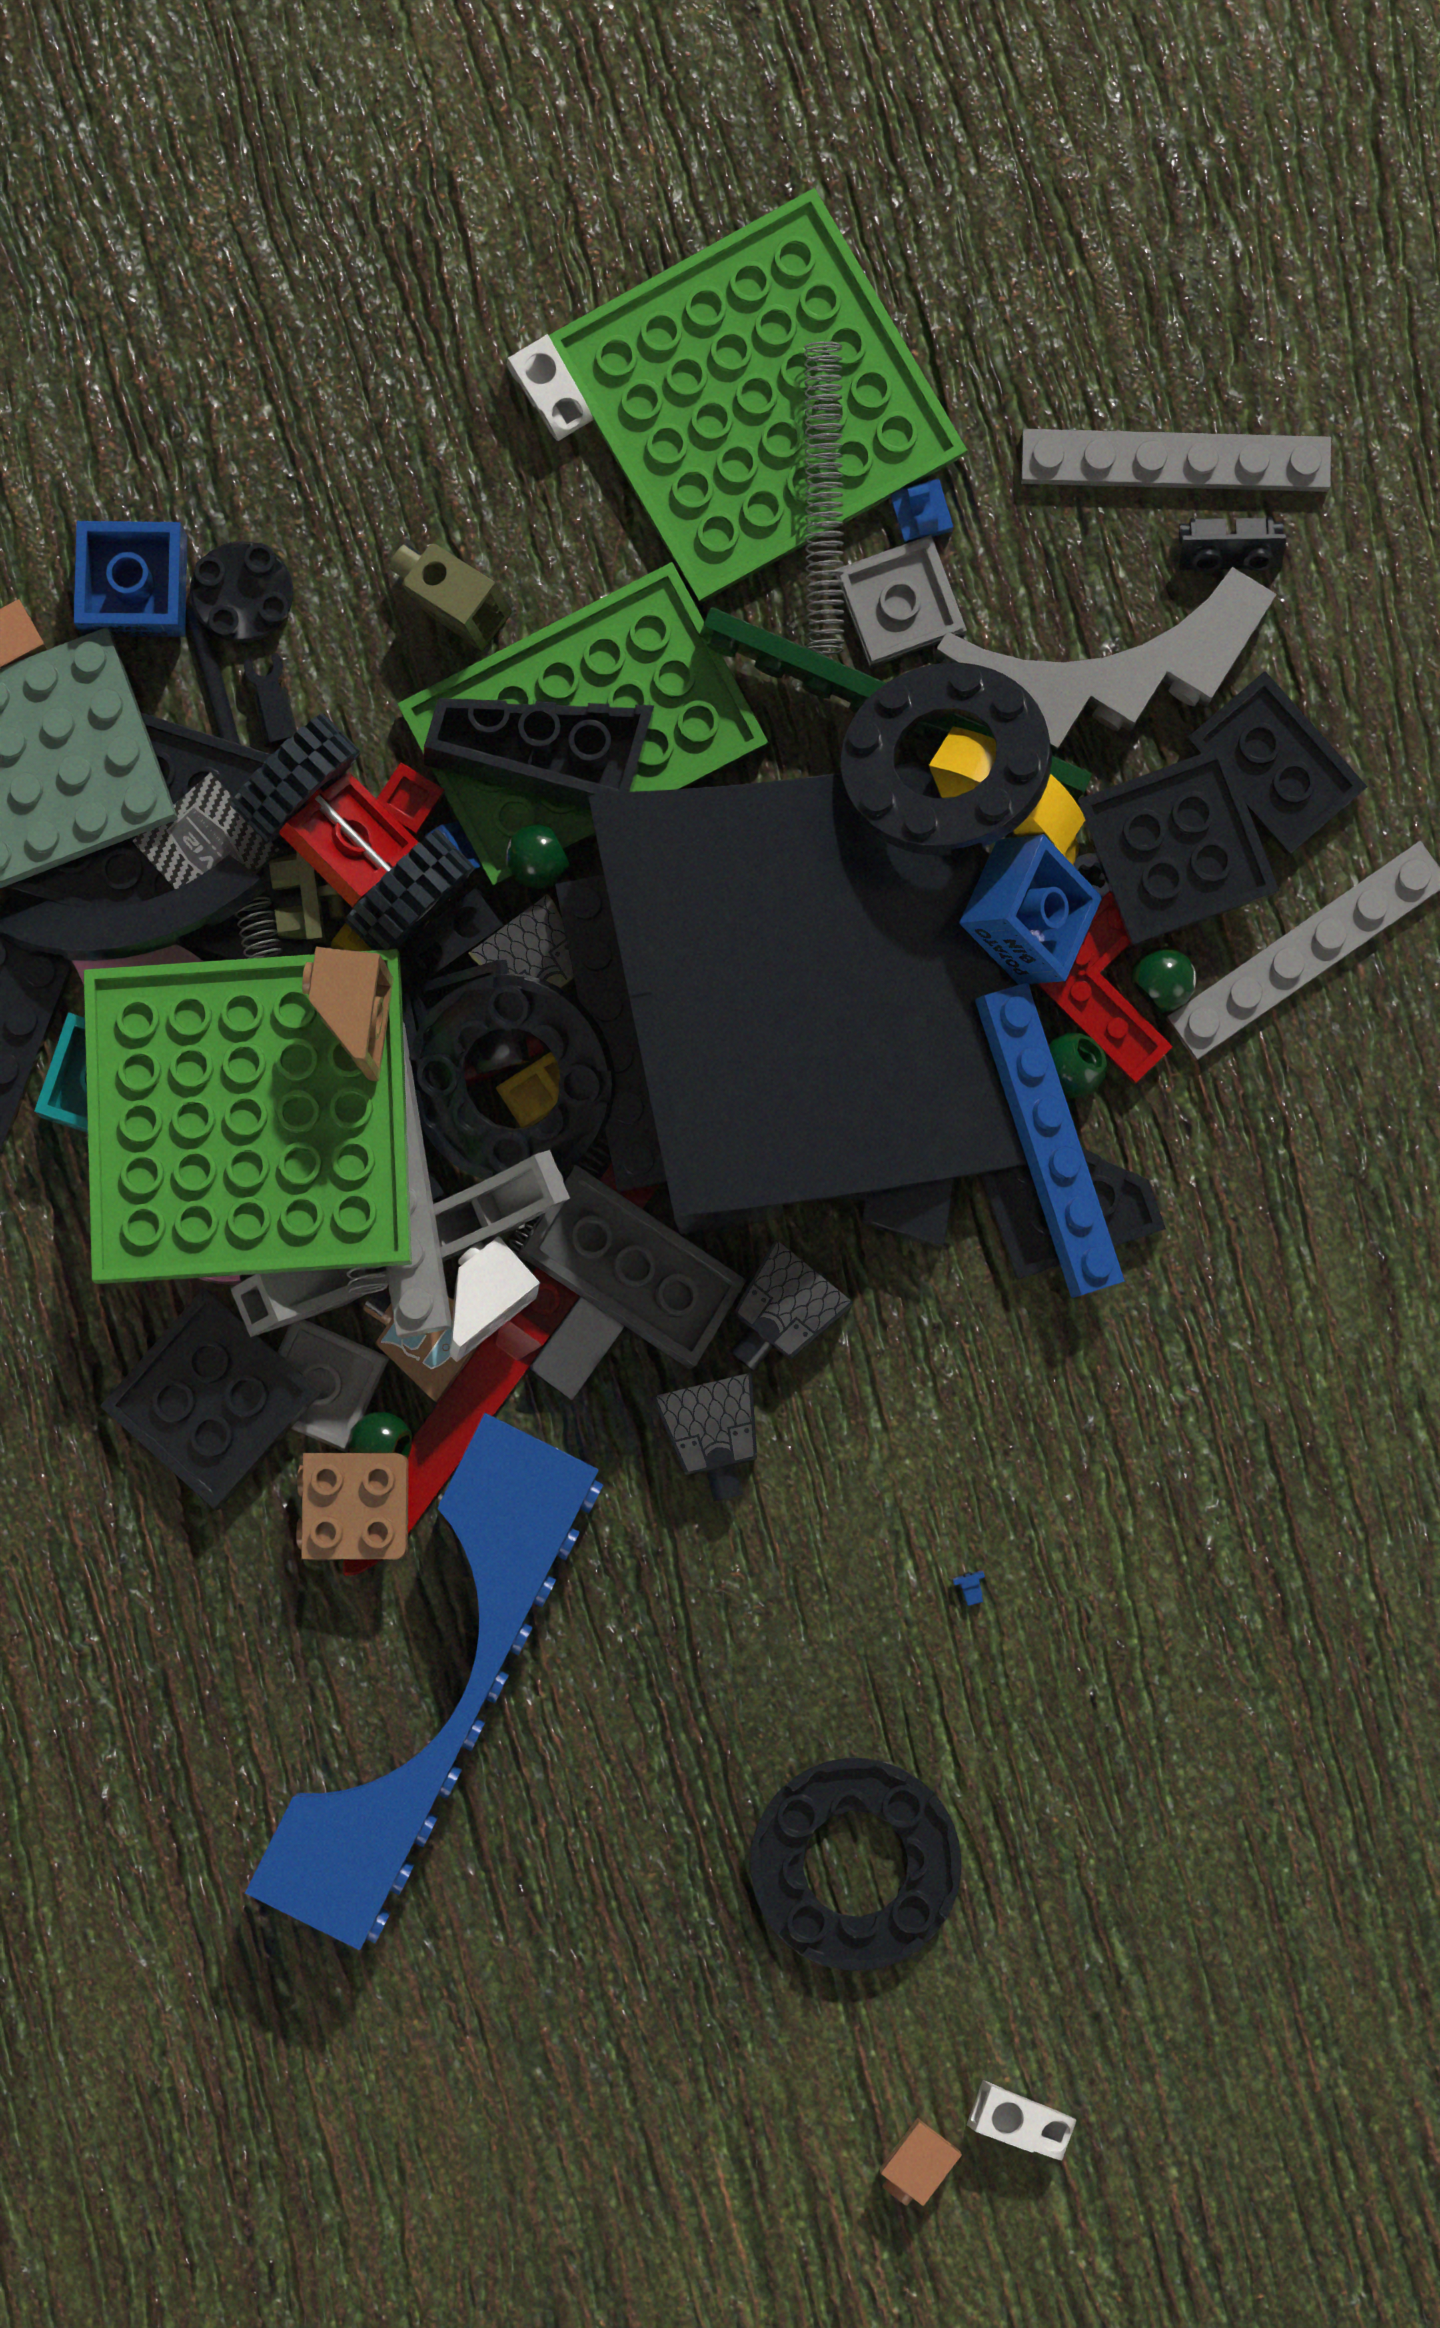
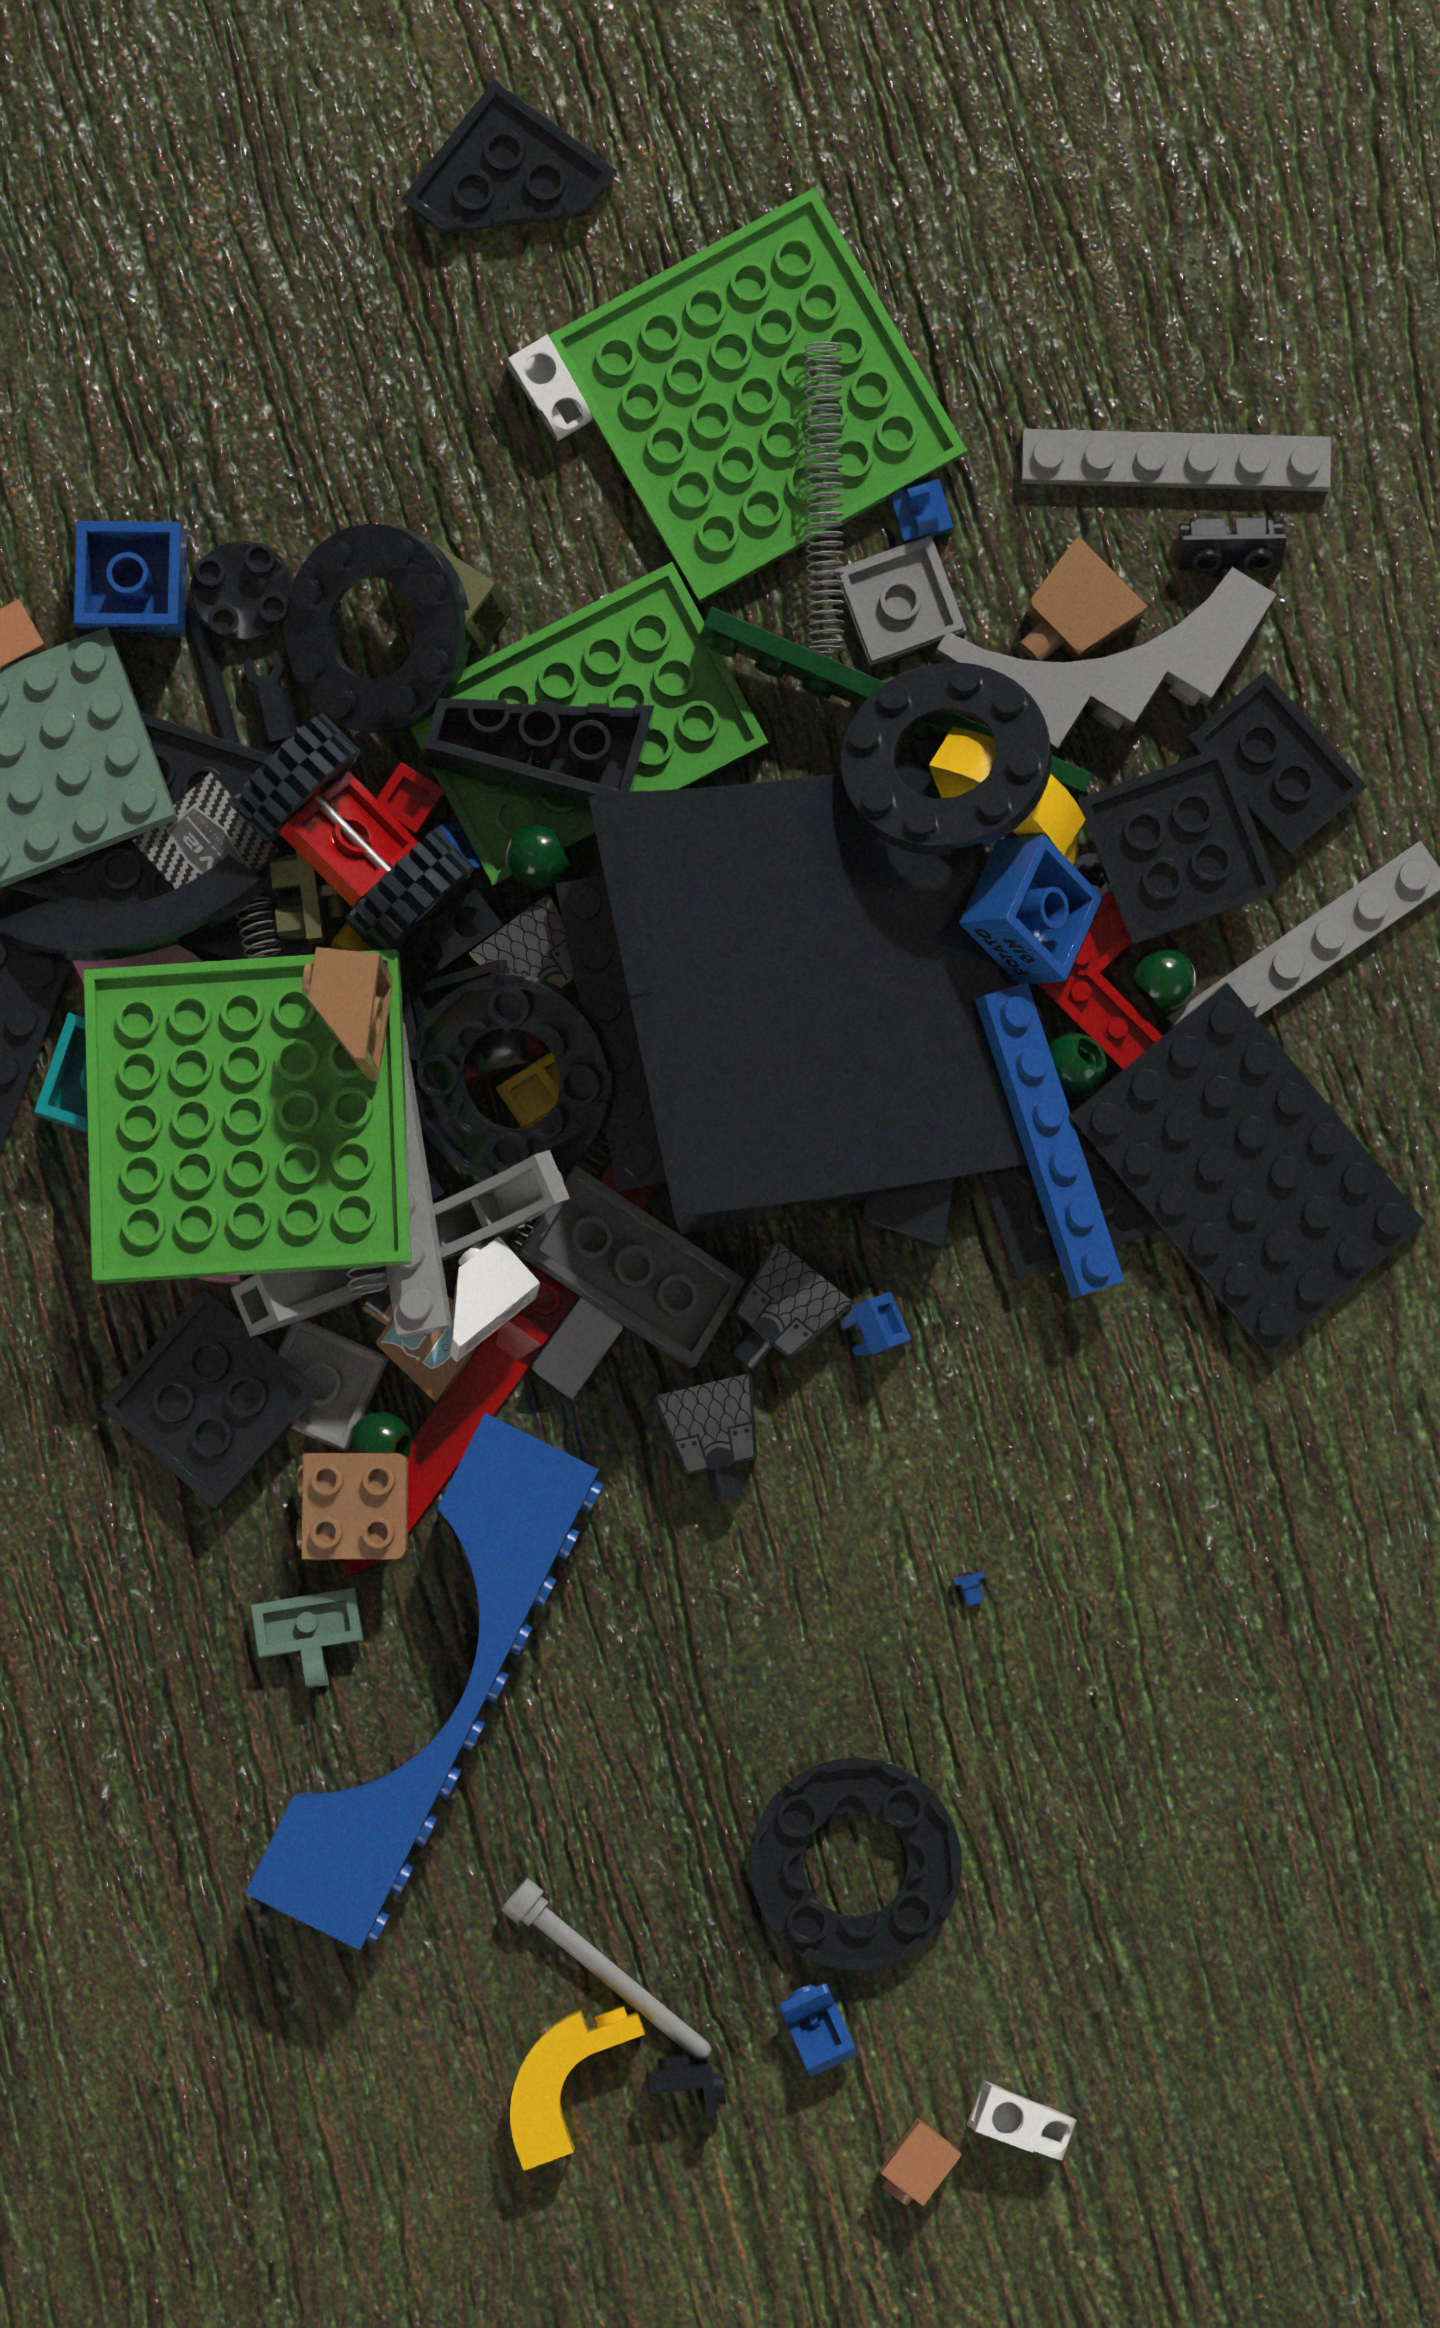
none -> sand green plate [251,1587,364,1688]
none -> black plate [285,524,470,733]
none -> black plate [402,79,617,235]
none -> light grey piece [501,1877,711,2060]
none -> yellow arch [510,2006,645,2171]
none -> black bracket [648,2055,726,2119]
none -> blue bracket [779,1984,859,2077]
none -> blue tile [841,1292,912,1356]
none -> medium nougat torso [1019,536,1147,661]
none -> black plate [1069,982,1426,1357]

